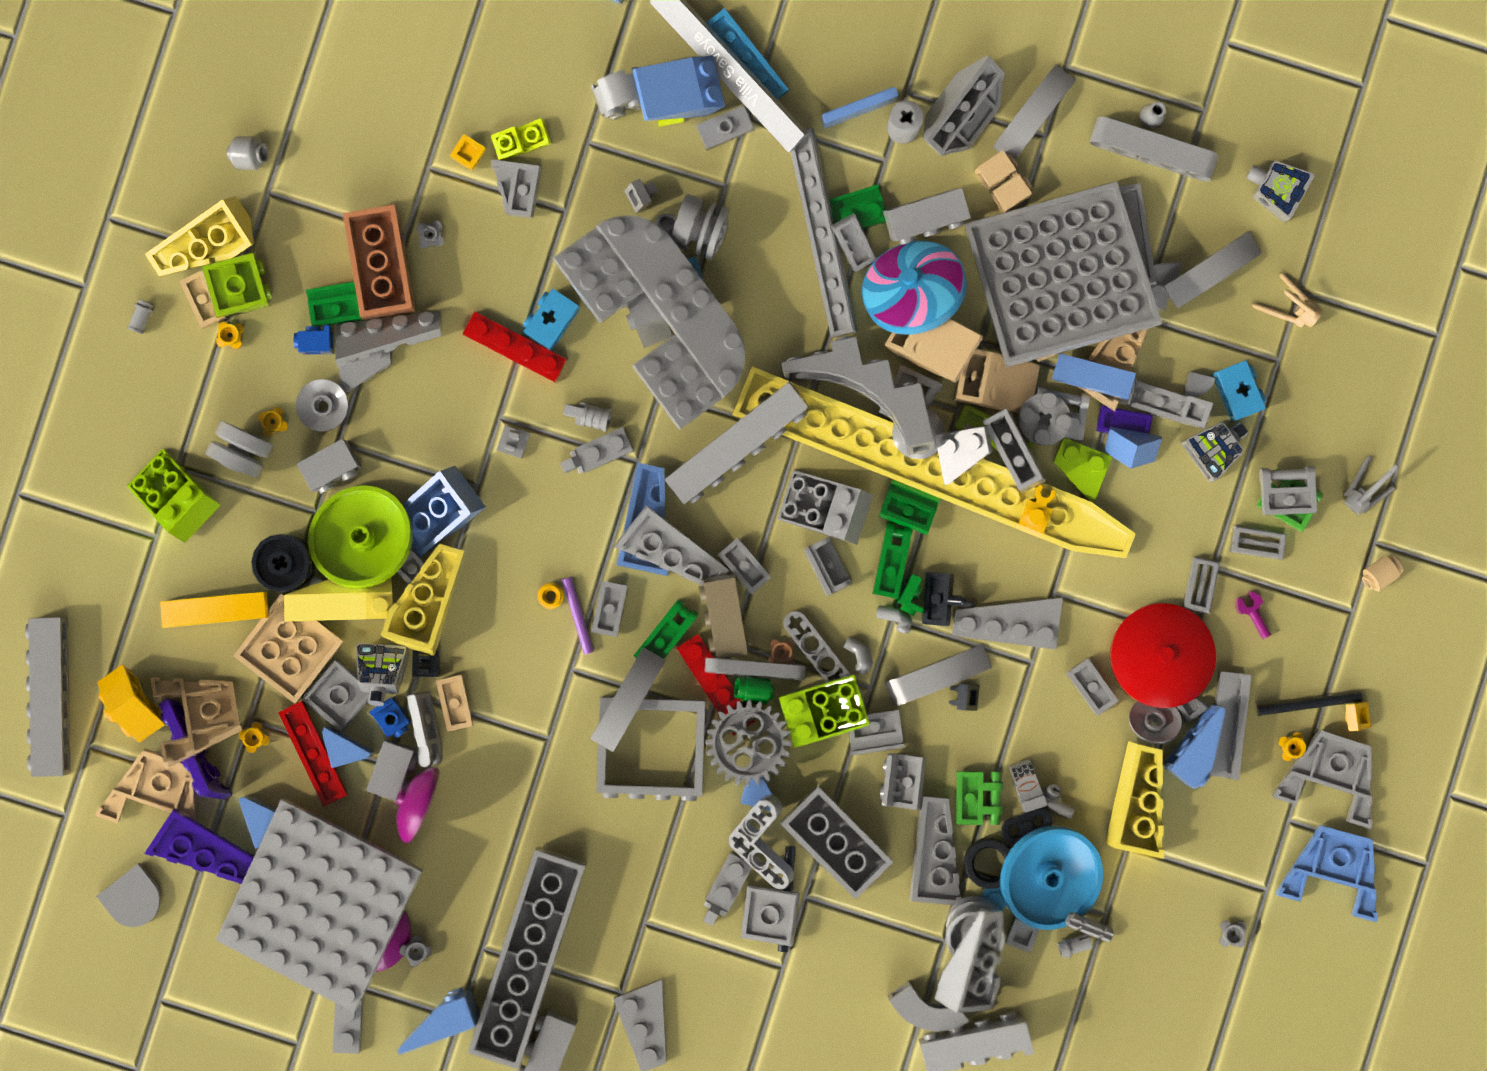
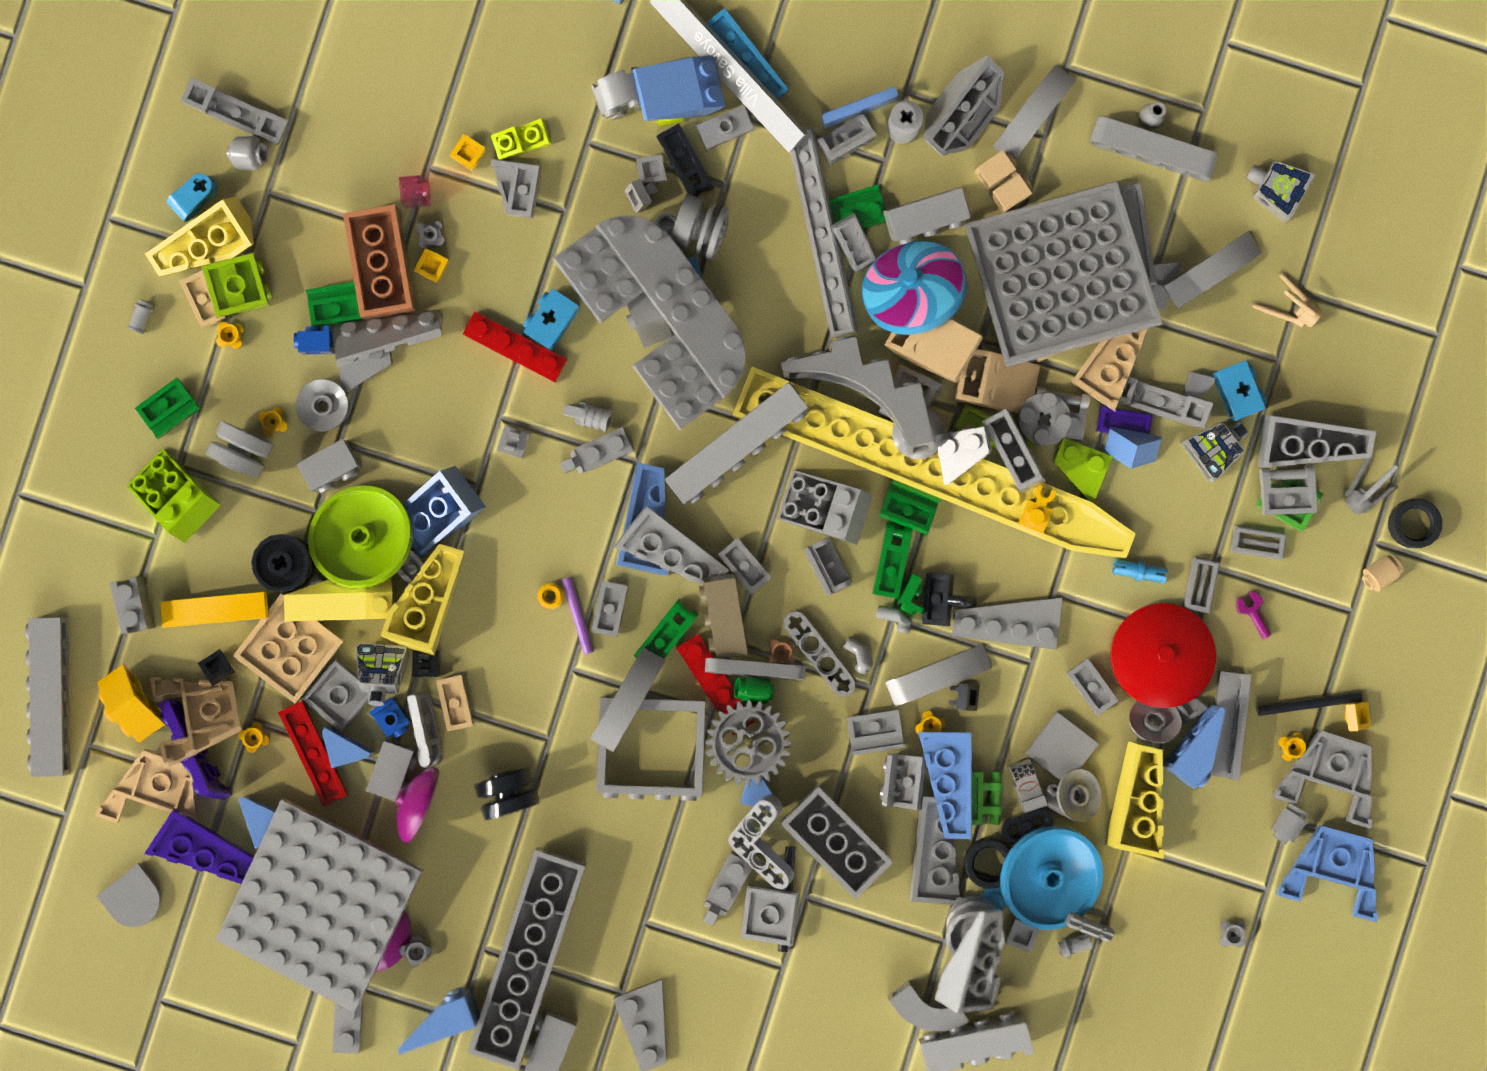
lime slope [778,674,870,748] -> none
medium blue tile [1052,353,1136,400] -> none
none -> light grey brick [110,577,155,634]
none -> green plate [135,377,201,439]
none -> dark azure piece [166,173,218,222]
none -> light grey slope [181,77,289,145]
none -> black plate [198,649,235,686]
none -> clear pink brick [399,175,431,208]
none -> yellow plate [414,248,450,284]
none -> black wheel [474,767,540,820]
none -> light grey plate [636,154,667,186]
none -> black plate [656,123,714,197]
none -> light grey hinge [816,114,876,166]
none -> yellow plate [915,711,946,734]
none -> medium blue wing [918,732,972,839]
none -> light grey tile [1025,712,1098,780]
none -> light grey dish [1057,769,1102,822]
none -> dark azure pin [1112,558,1168,584]
none -> light grey wedge [1256,414,1376,468]
none -> light grey brick [1271,804,1308,844]
none -> black tyre [1388,499,1442,548]

